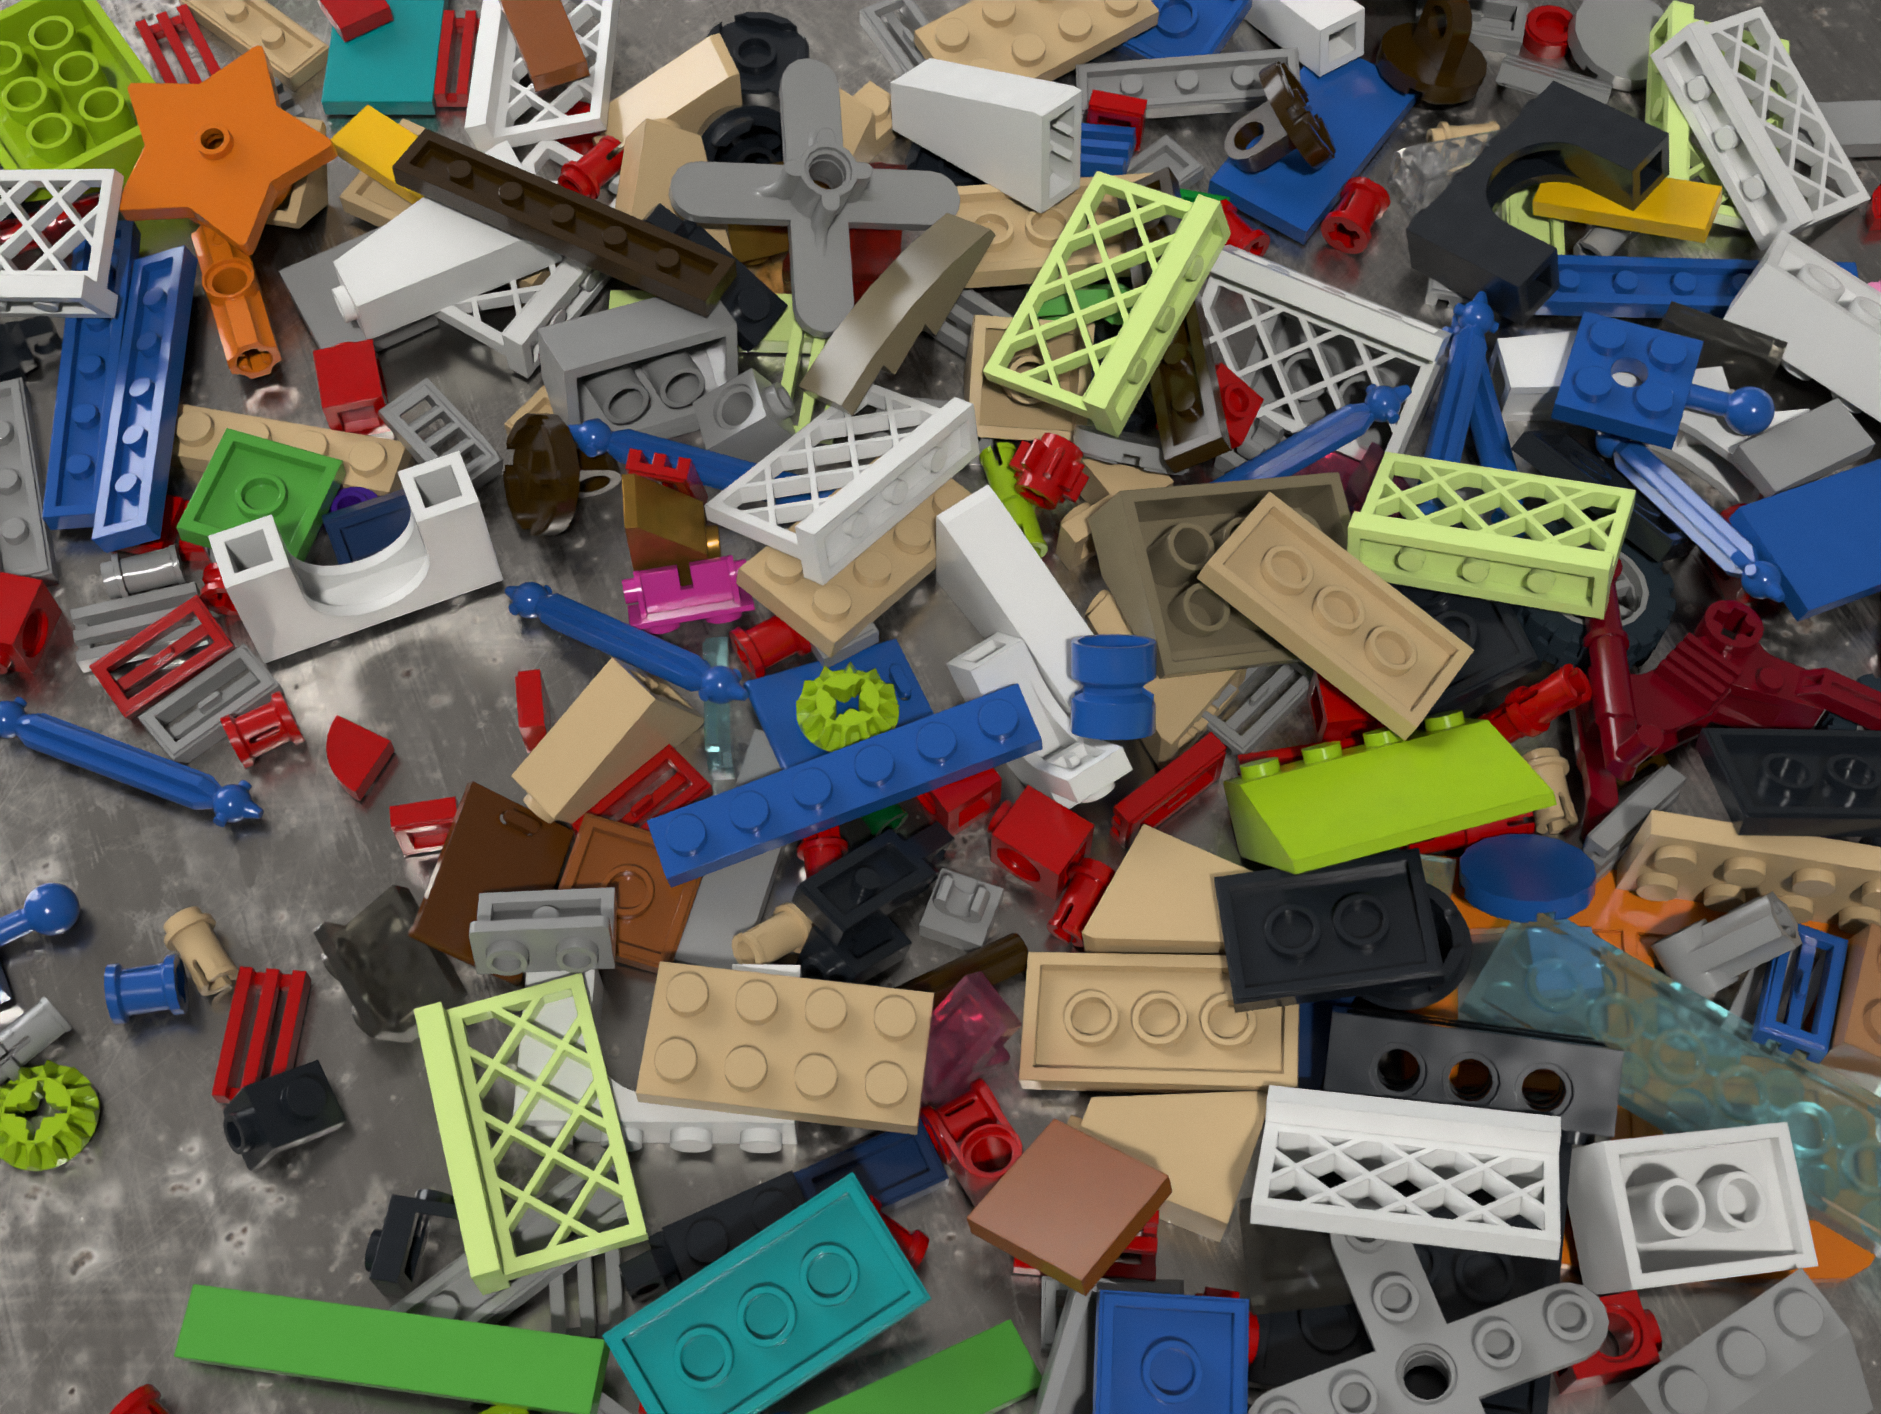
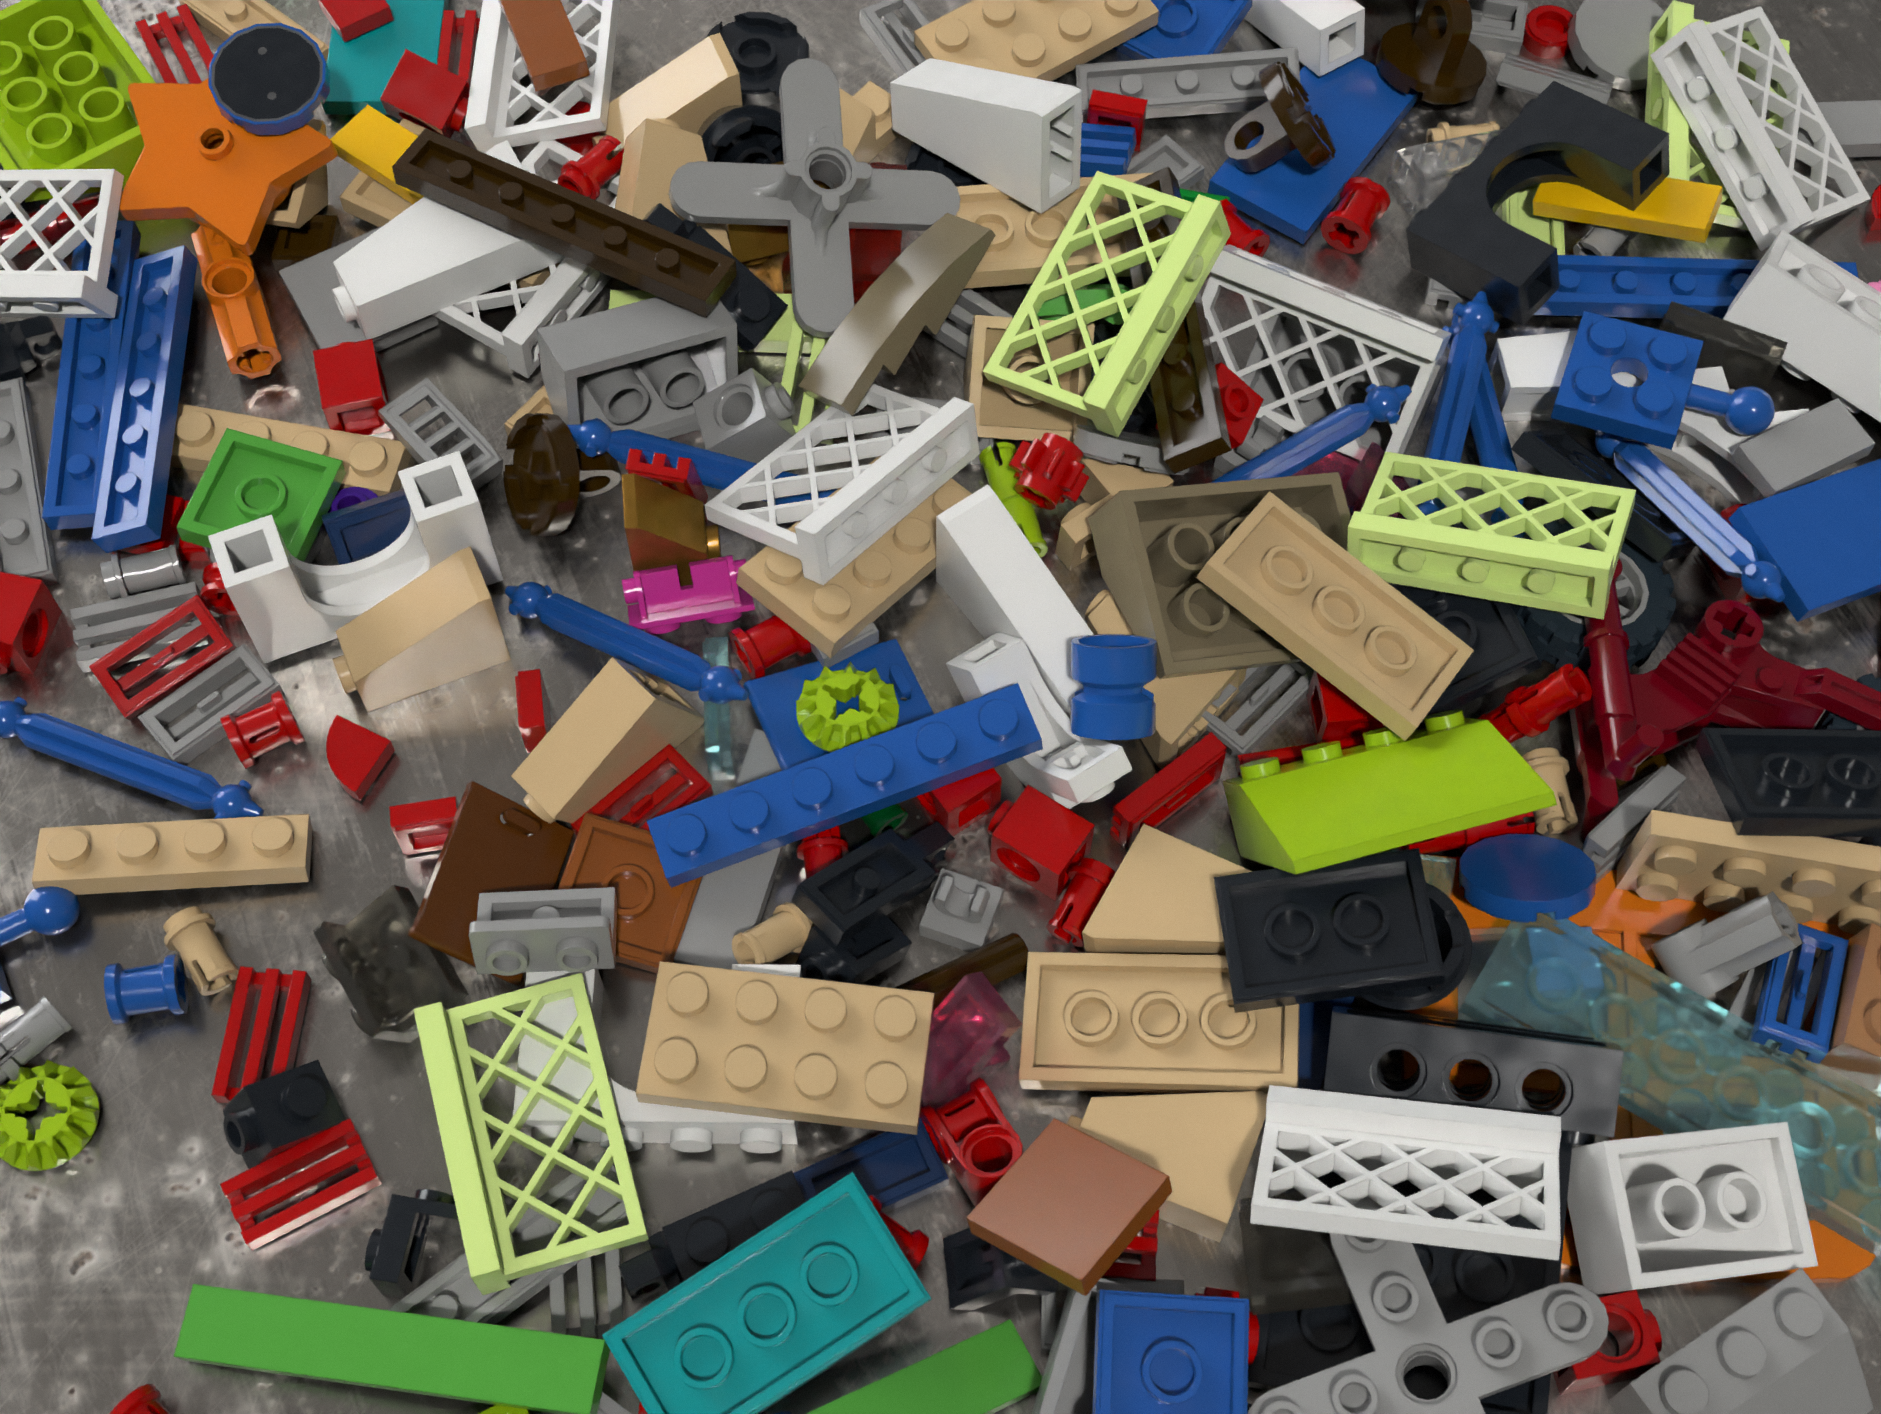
none -> tan plate [31,814,313,895]
none -> black tile [208,23,330,135]
none -> red tile [220,1118,382,1251]
none -> dark brown tile [271,215,341,271]
none -> tan slope [332,546,511,712]
none -> red brick [380,49,470,139]
none -> black bracket [943,1228,1059,1311]

